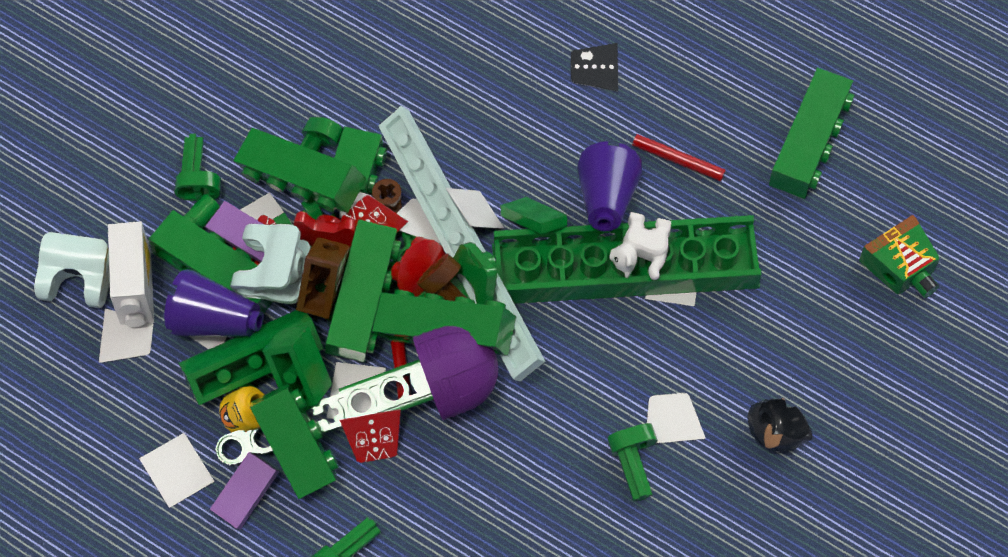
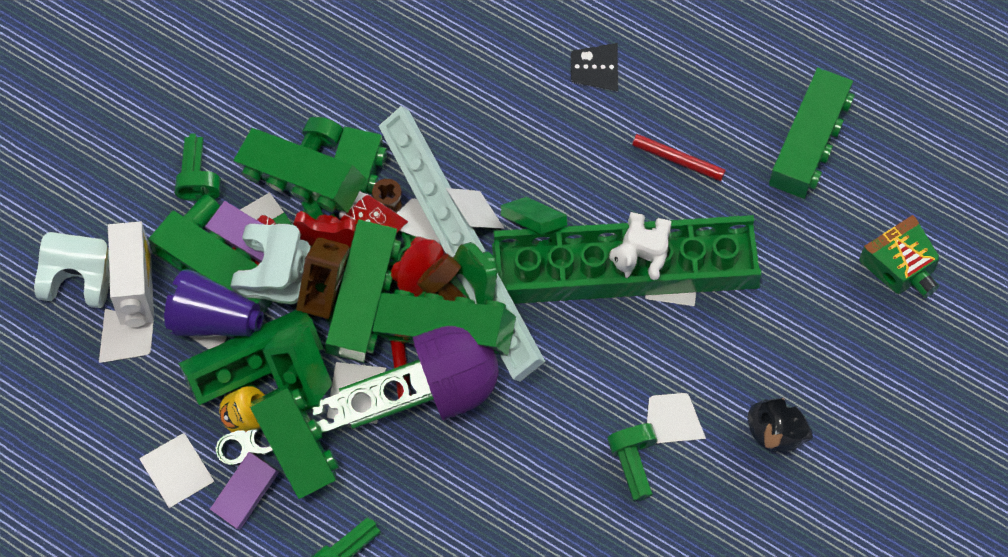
red sticker [339,409,401,463] -> none
dark purple cone [577,141,642,231] -> none

